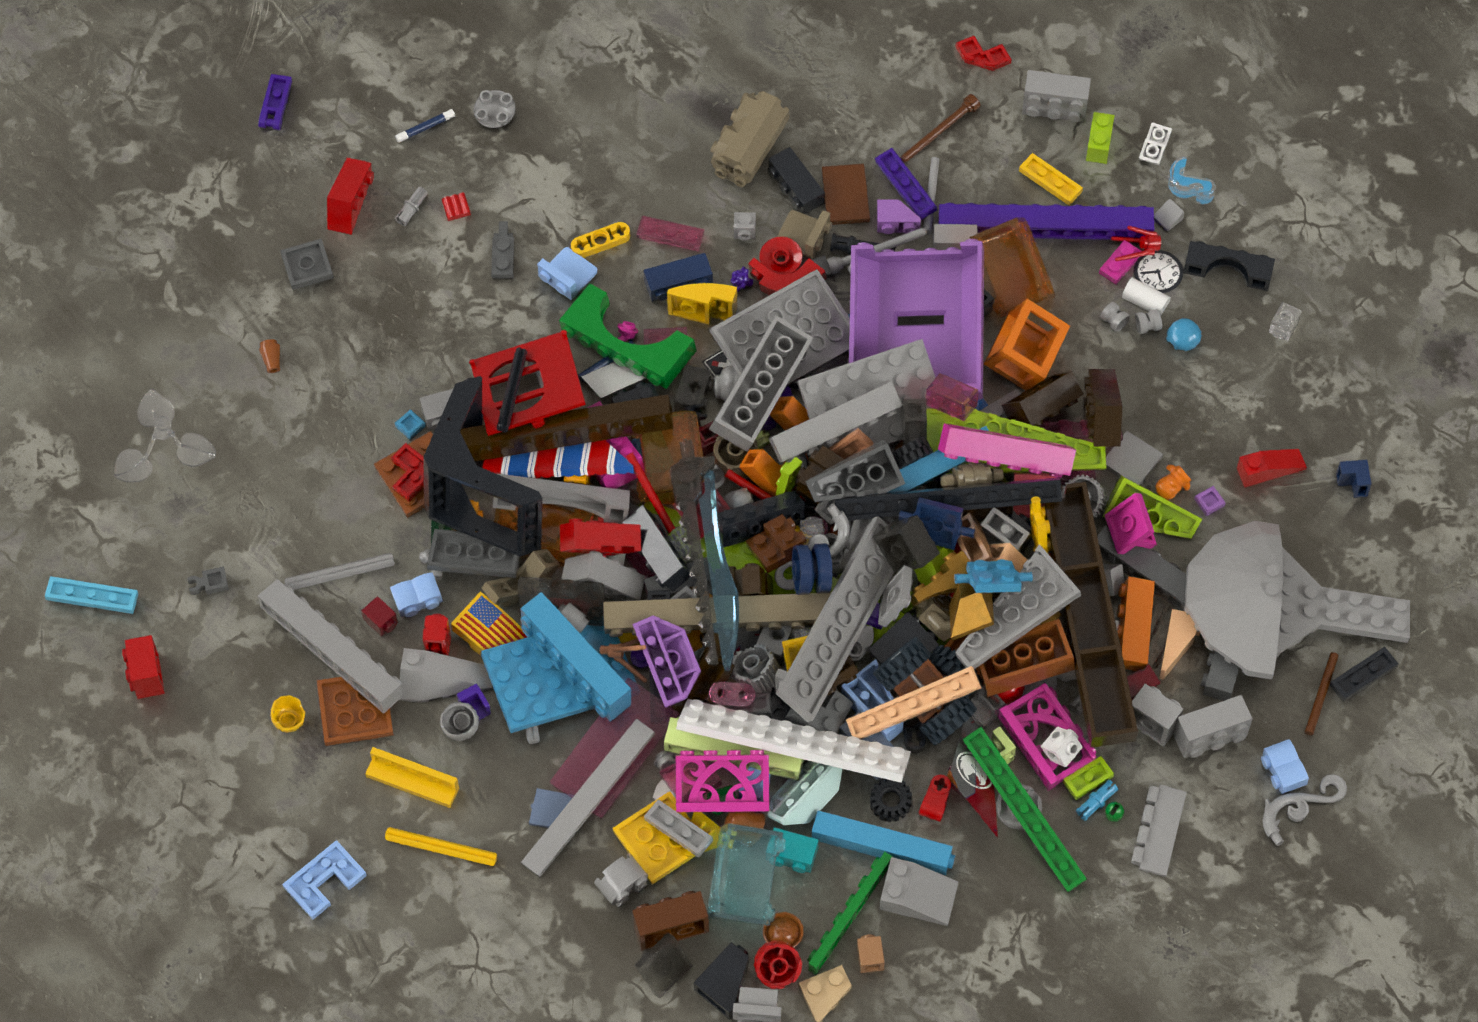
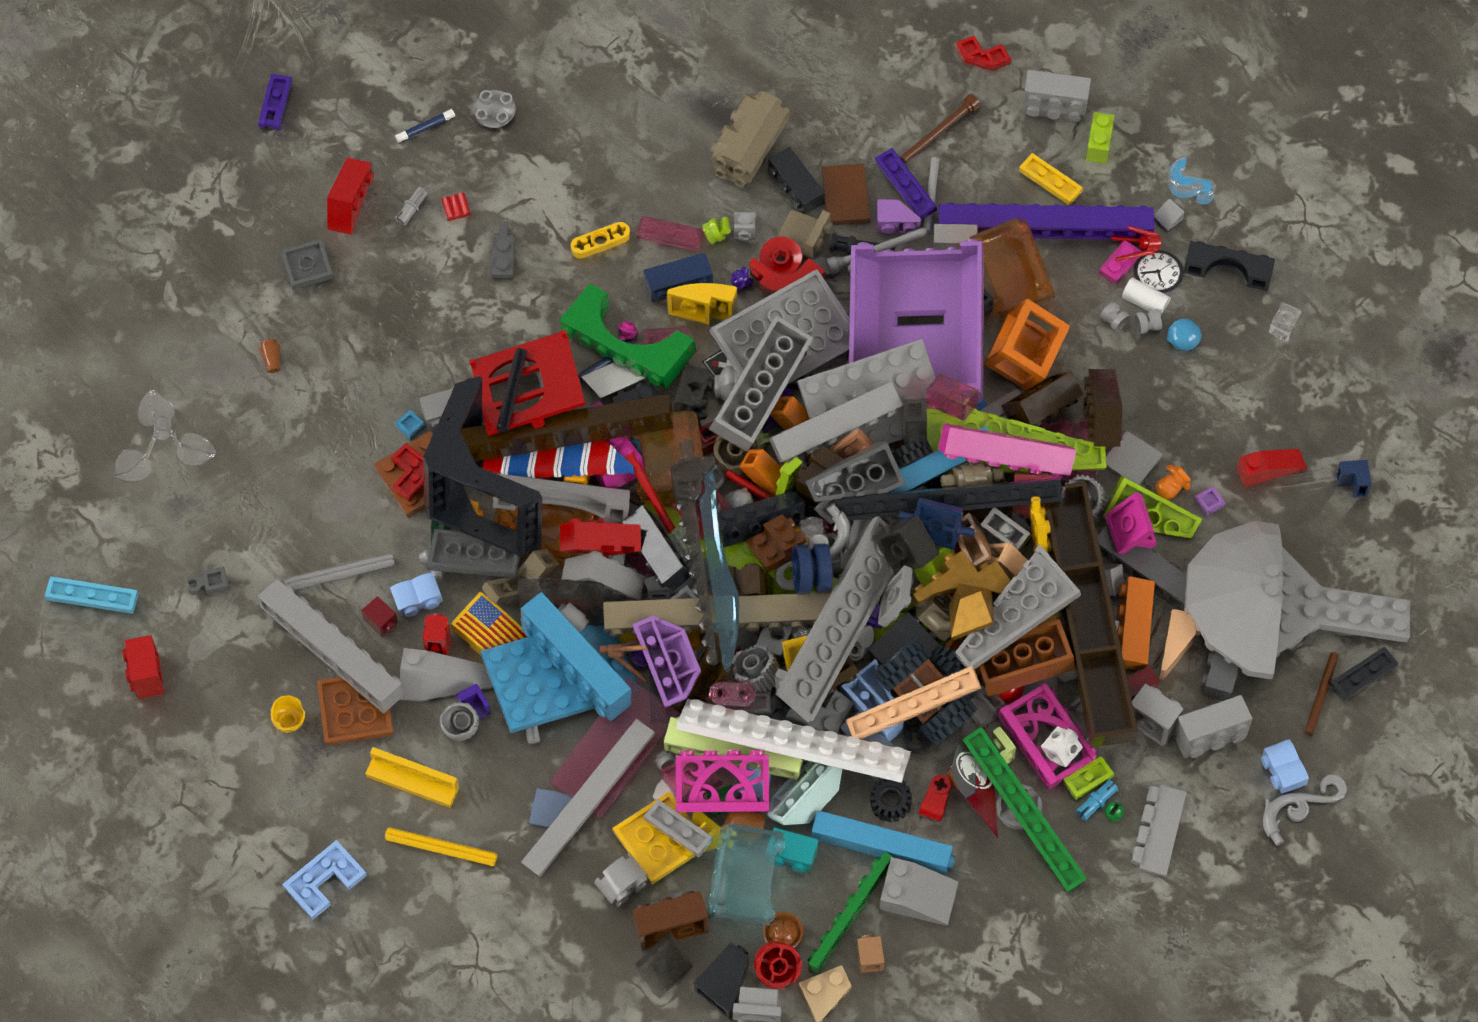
light blue bracket [537,247,597,300] -> none
dark azure plate [954,559,1033,593] -> none
white slope [1139,123,1172,165] -> none
none -> lime piece [702,217,731,244]

